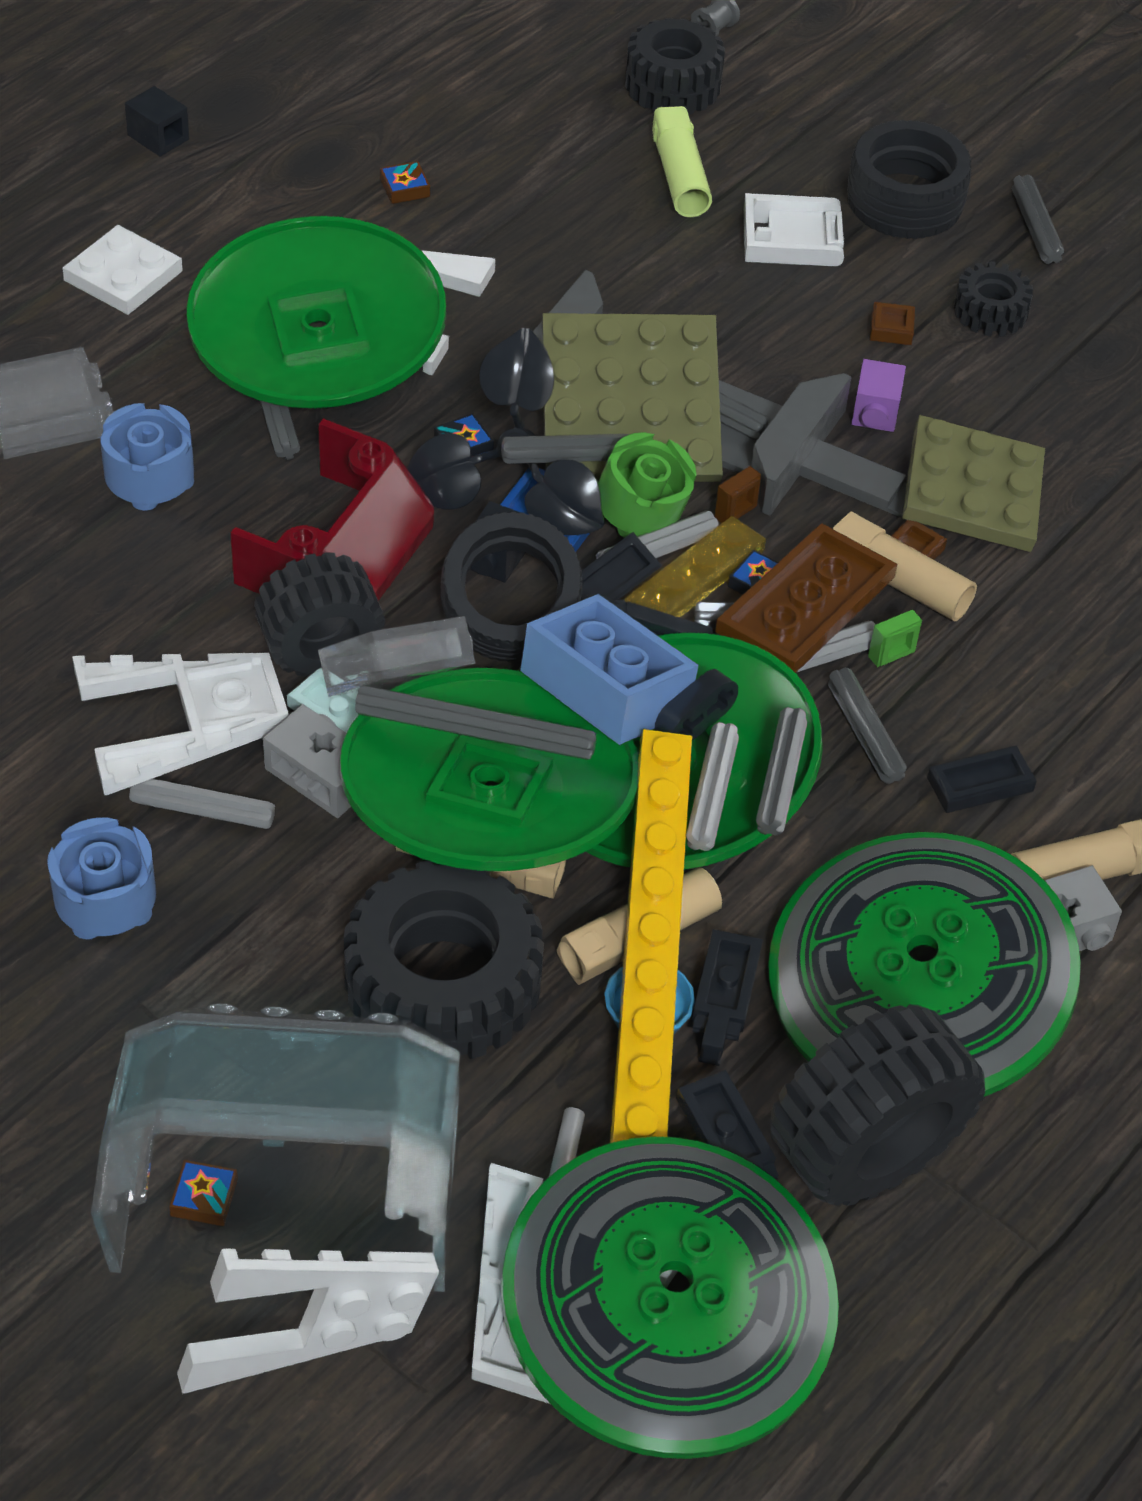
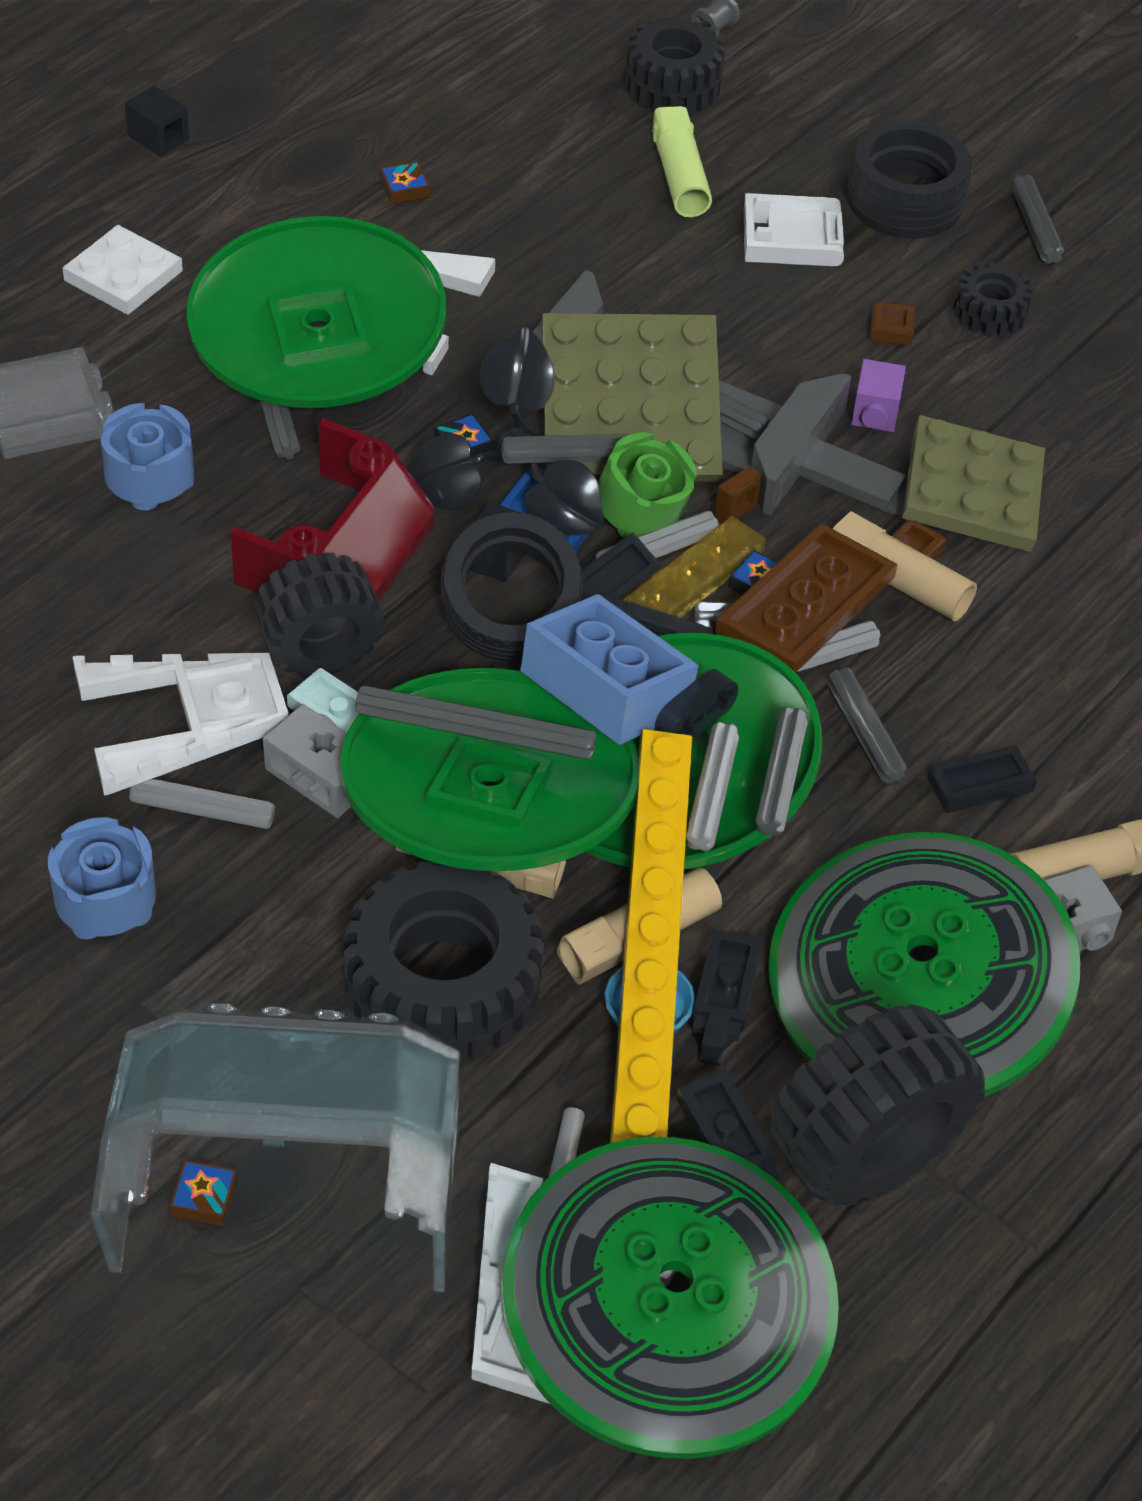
white wing [177,1249,439,1394] -> none
clear brick [318,616,476,697] -> none
bright green tile [868,610,922,667] -> none

